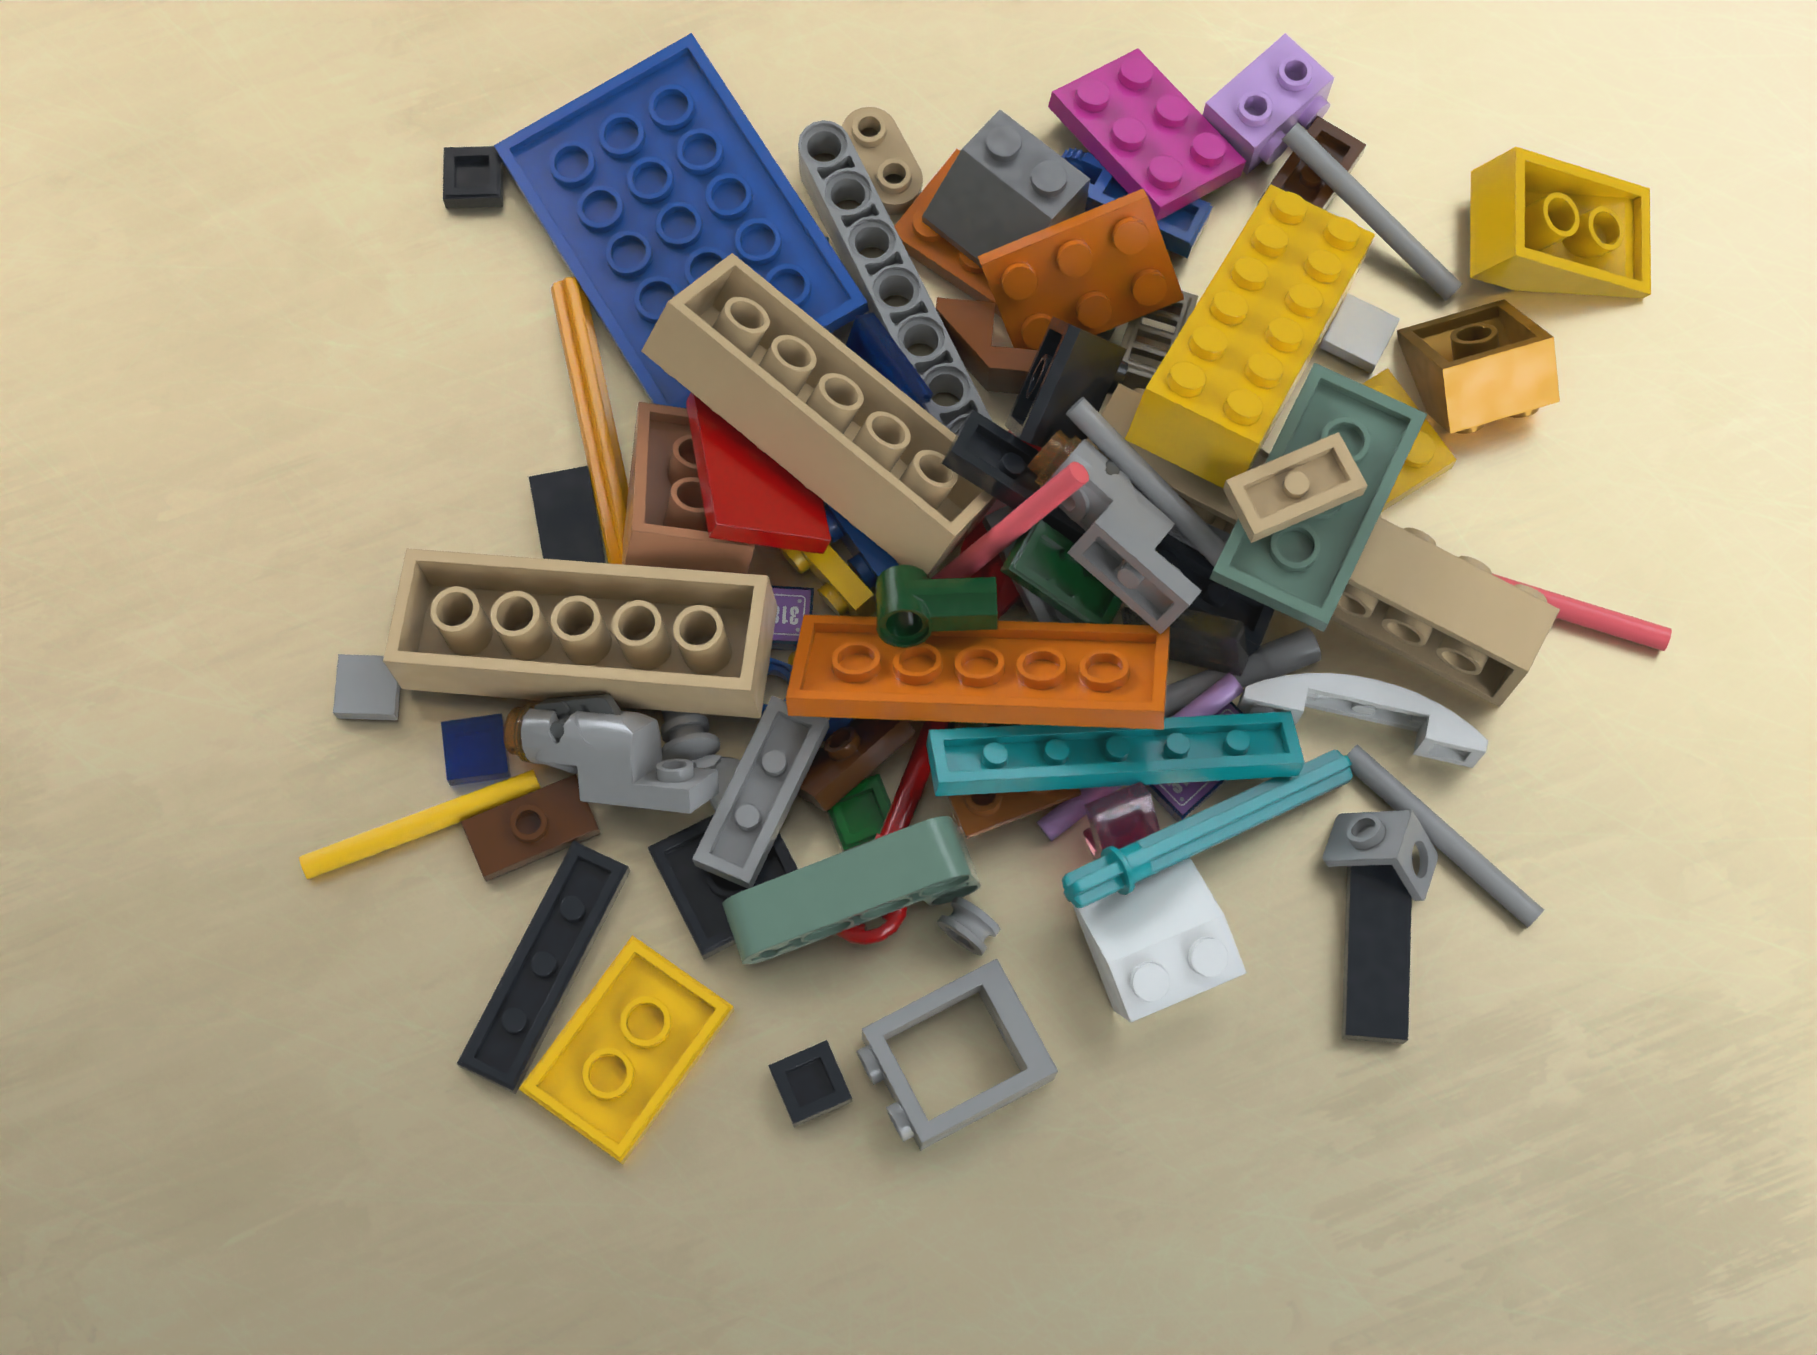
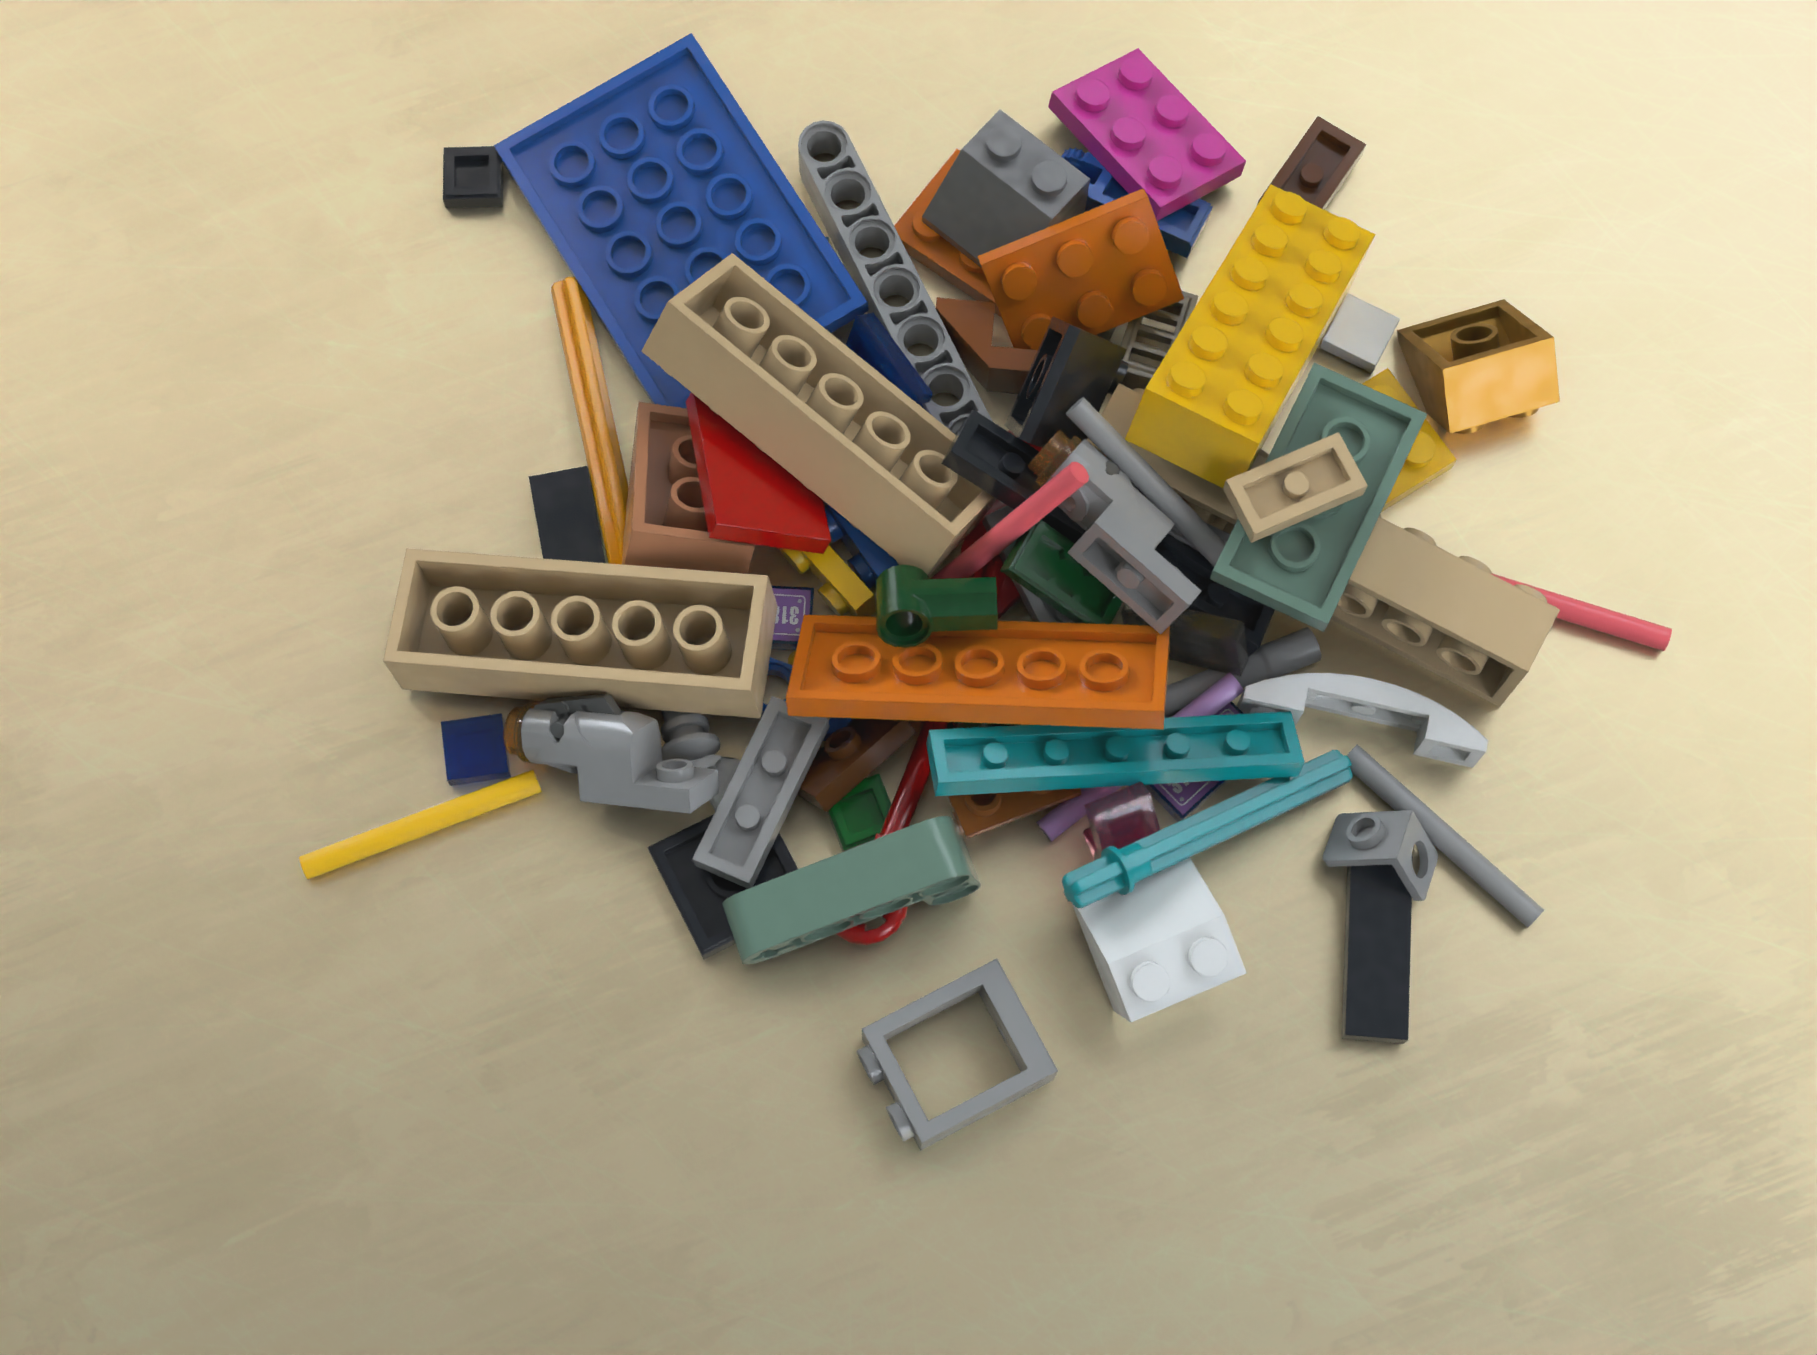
light grey tile [333,654,401,720] -> none
black tile [457,841,630,1094] -> none
reddish brown plate [461,774,601,882] -> none
yellow tile [519,935,735,1165] -> none
black plate [768,1040,852,1127] -> none
tan plate [842,107,923,215] -> none
light grey bush [937,897,1000,956] -> none
lavender brick [1203,33,1335,175] -> none
light grey piece [1281,123,1462,301] -> none
yellow slope [1470,146,1651,298] -> none

